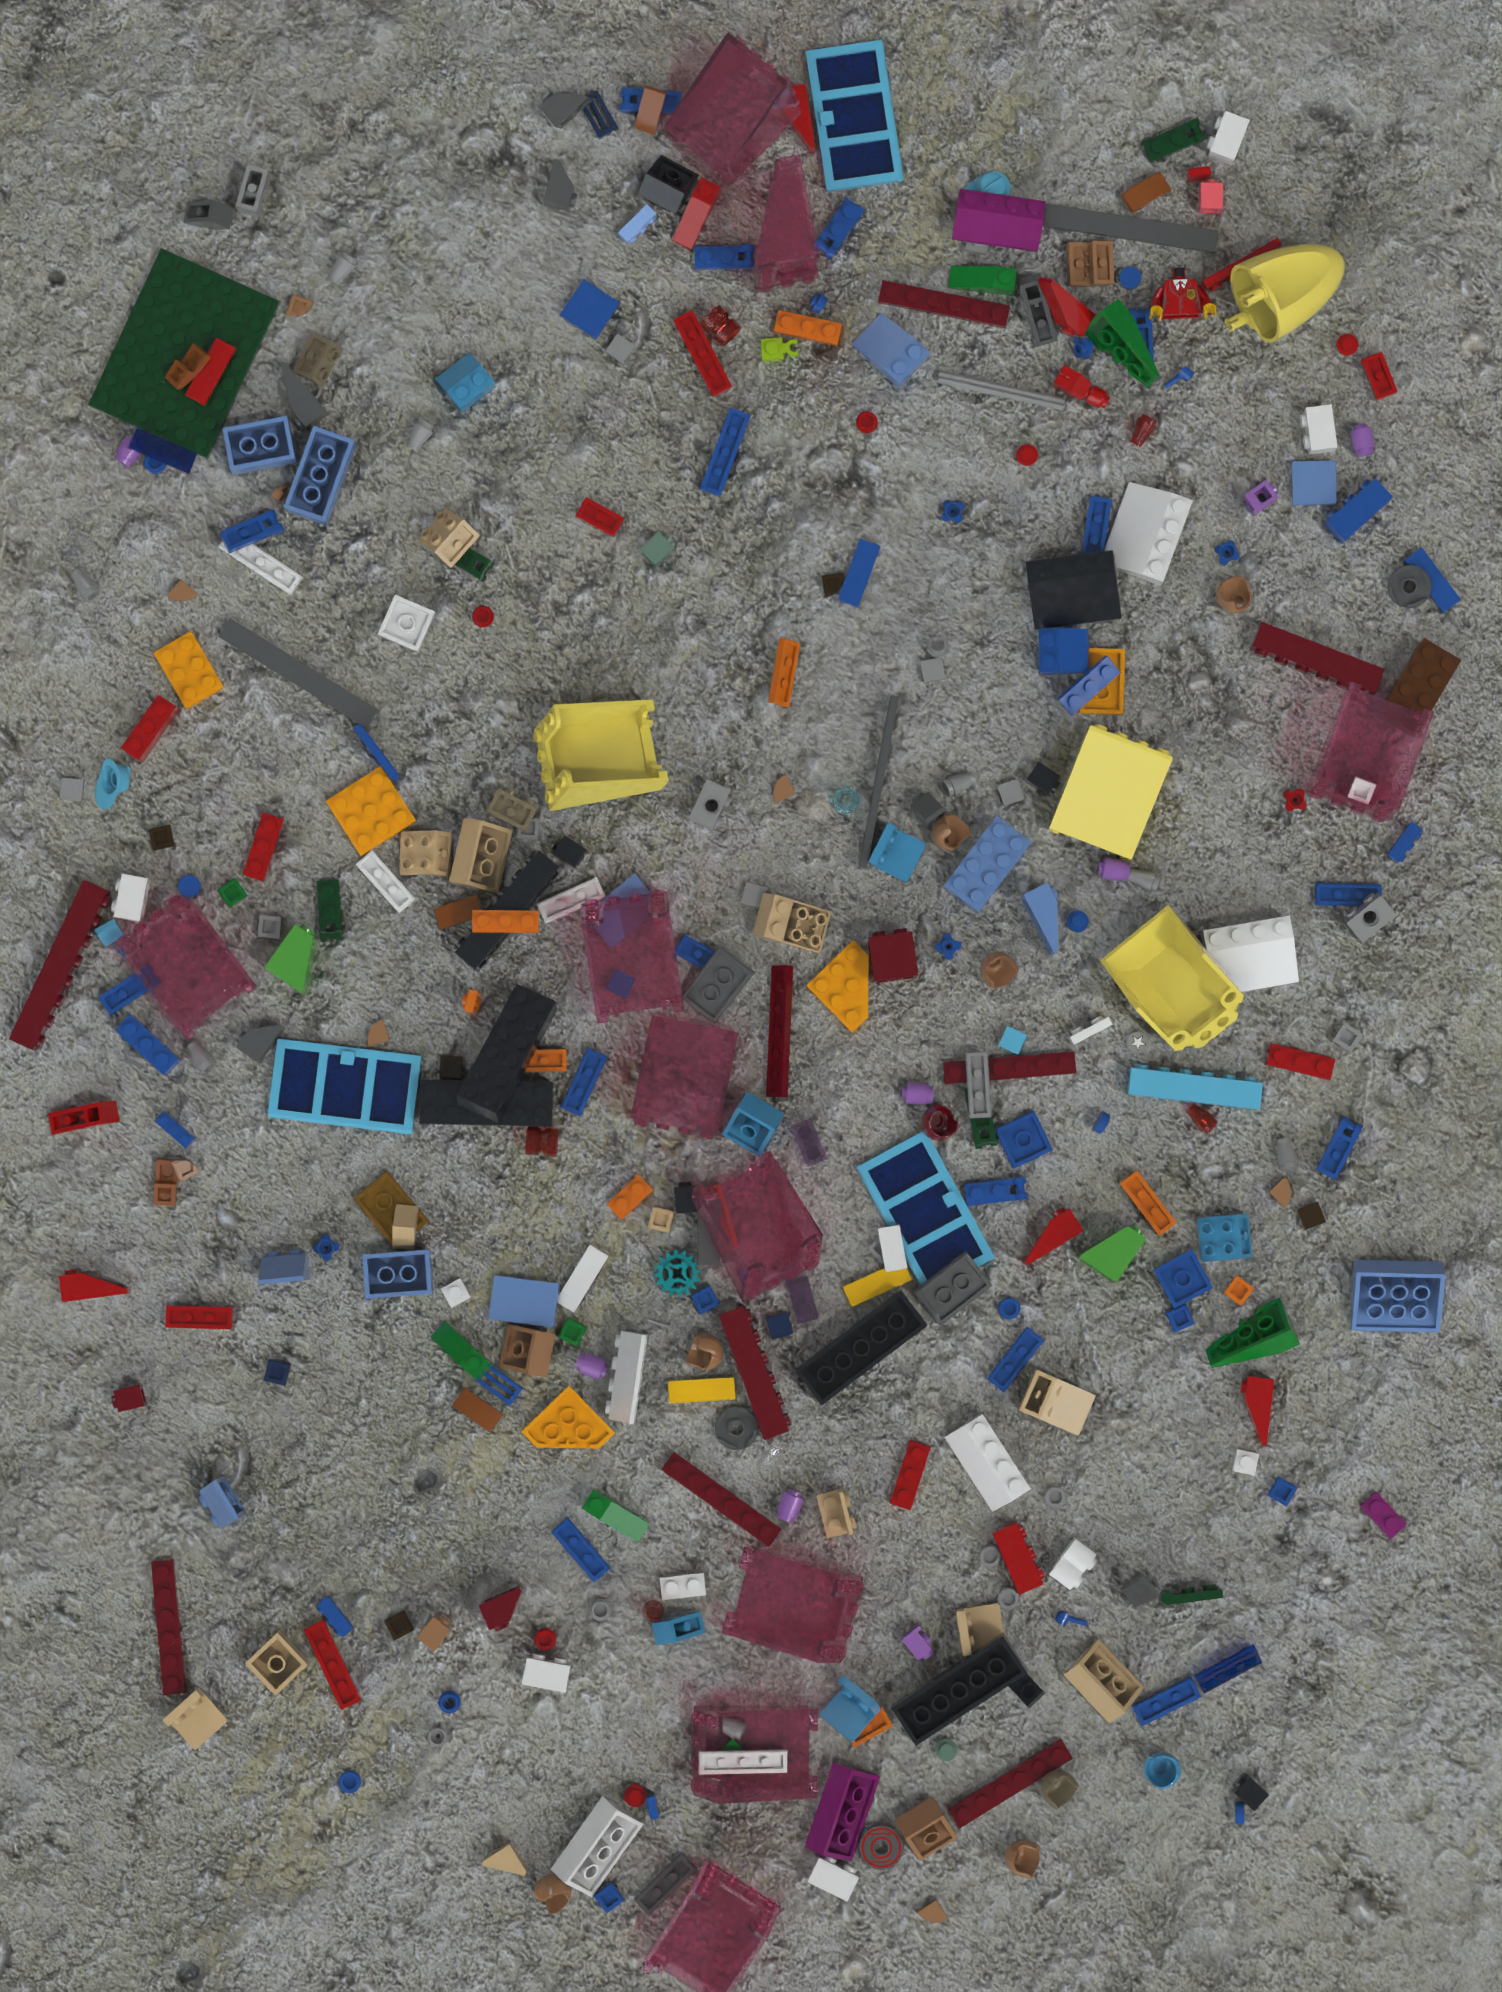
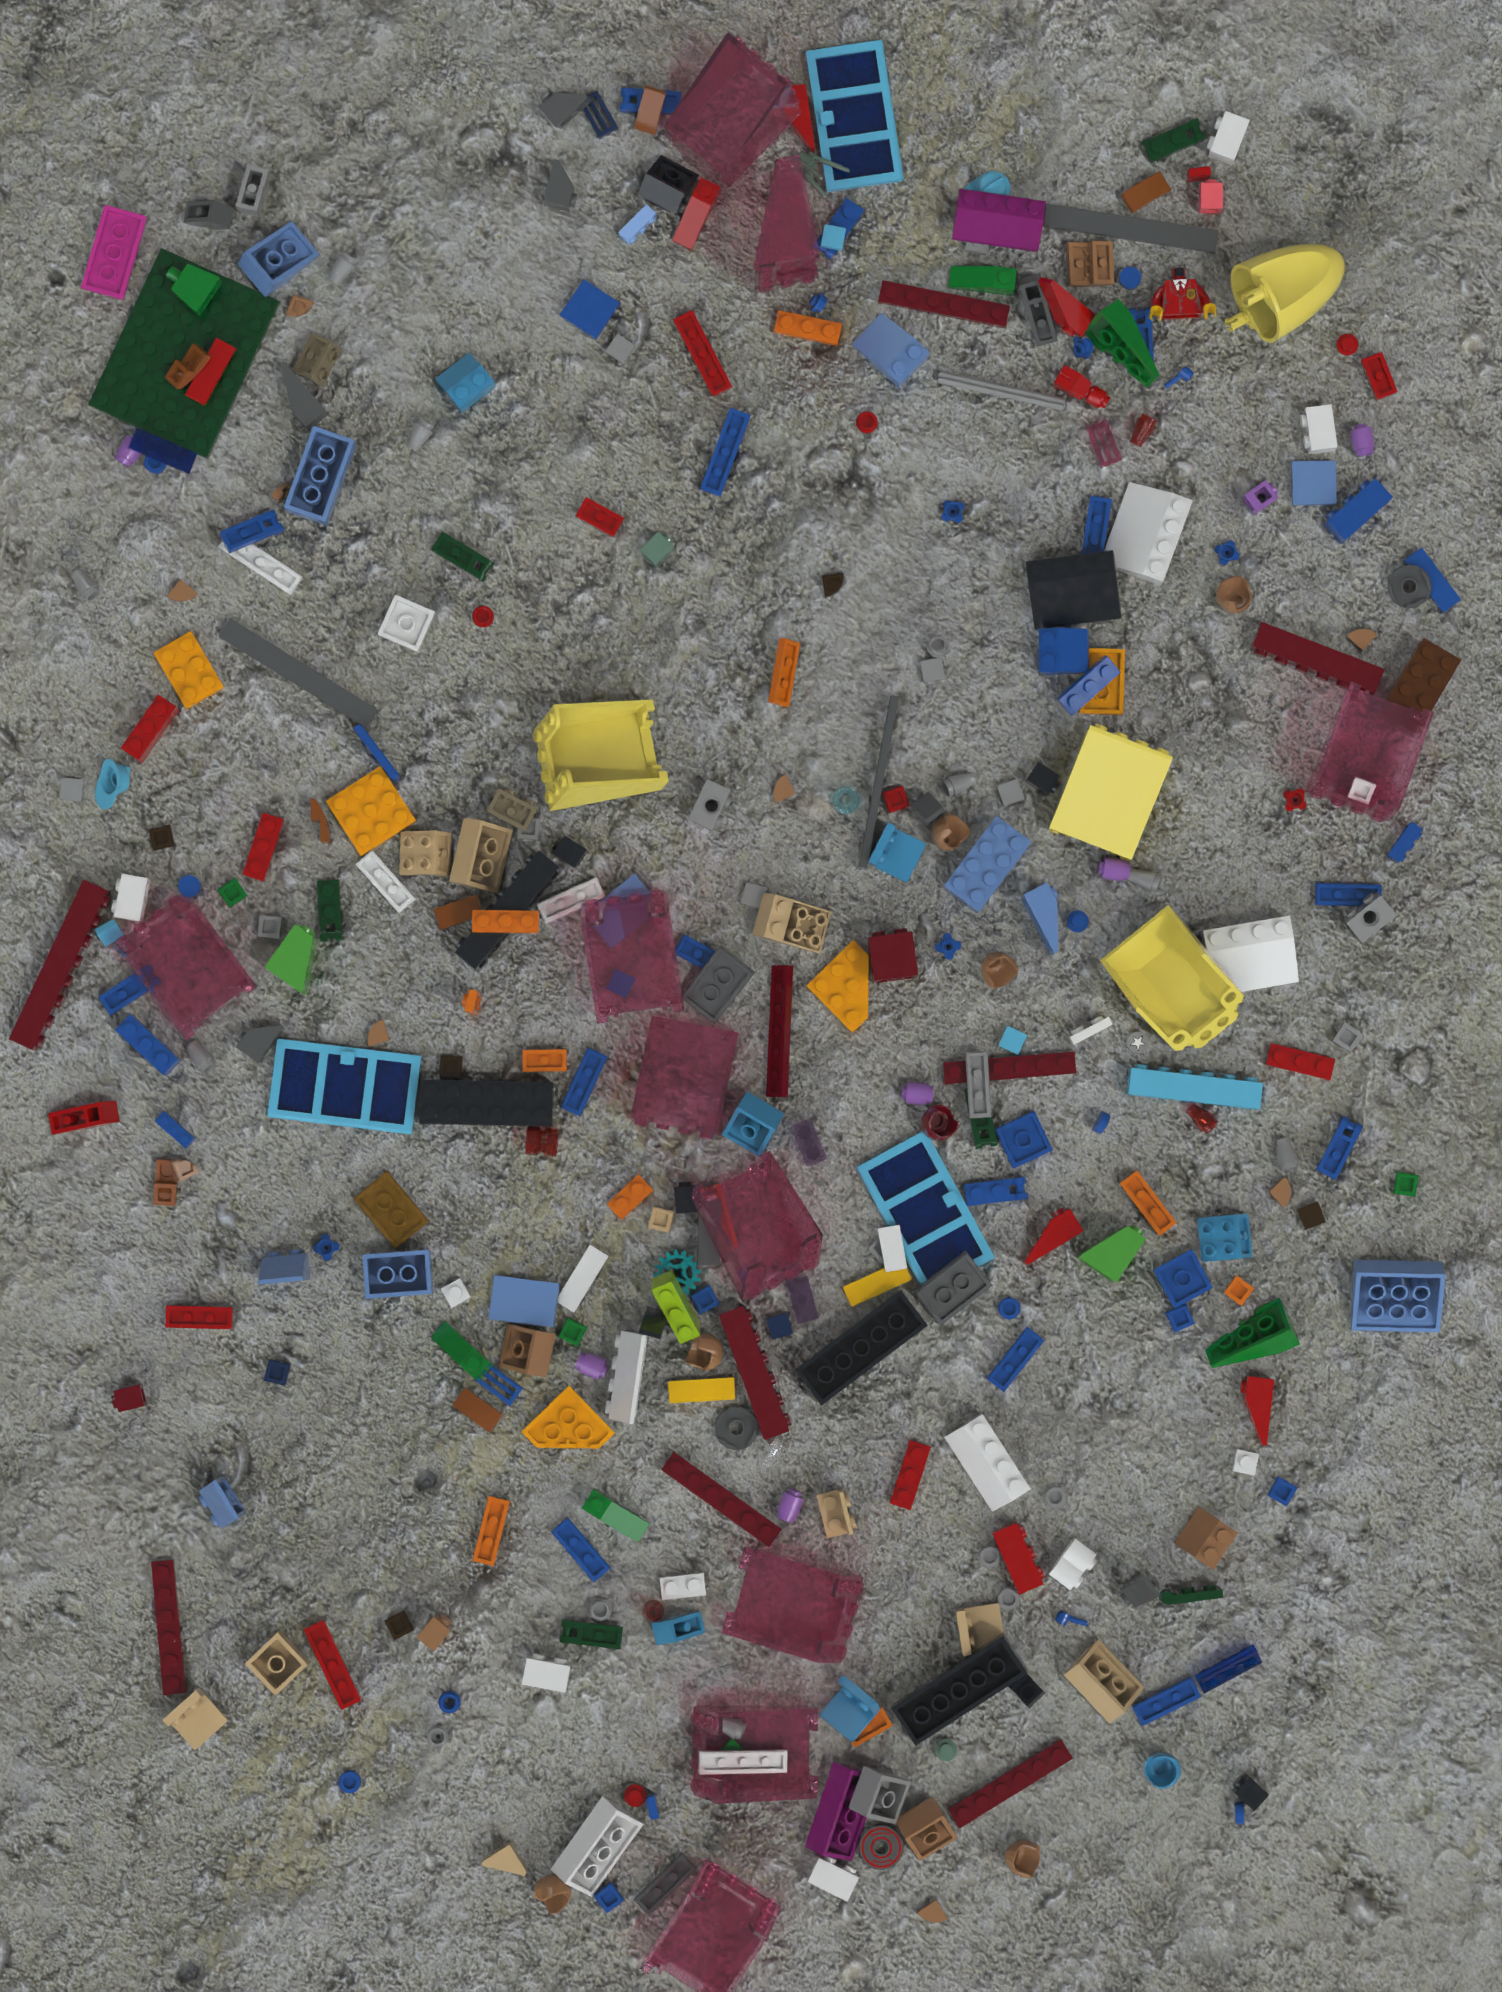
red slope [59,1269,131,1302] -> none
medium blue brick [222,416,298,475] -> none
blue piece [317,1595,354,1637] -> none
tan slope [392,1204,419,1250] -> none
tan bracket [417,509,480,568] -> none
black brick [457,984,557,1123] -> none
dark red slope [479,1584,524,1632] -> none
red plate [534,1628,557,1650] -> none
blue plate [694,244,756,270] -> none
clear red wheel [700,305,742,347] -> none
lime plate [760,337,799,362] -> none
blue tile [837,539,881,608] -> none
medium lavender brick [901,1624,934,1661] -> none
red plate [1016,444,1038,466] -> none
tan slope [1018,1369,1096,1436] -> none
dark tan hair [1041,1770,1079,1810] -> none
red plate [1201,238,1282,292] -> none
magenta plate [1359,1491,1407,1539] -> none
none -> dark pink plate [81,205,148,301]
none -> green torso [166,264,222,317]
none -> medium blue slope [238,221,319,297]
none -> dark orange slope [310,798,332,844]
none -> orange plate [472,1496,510,1566]
none -> dark green plate [559,1619,623,1649]
none -> black slope [639,1306,667,1339]
none -> lime brick [651,1270,700,1344]
none -> sand green plant [793,151,850,198]
none -> medium azure tile [821,224,846,251]
none -> light grey brick [849,1766,911,1824]
none -> red tile [882,785,910,814]
none -> clear pink tile [1085,419,1122,468]
none -> medium nougat slope [1174,1506,1238,1570]
none -> medium nougat tile [1346,629,1377,651]
none -> green tile [1393,1172,1419,1197]

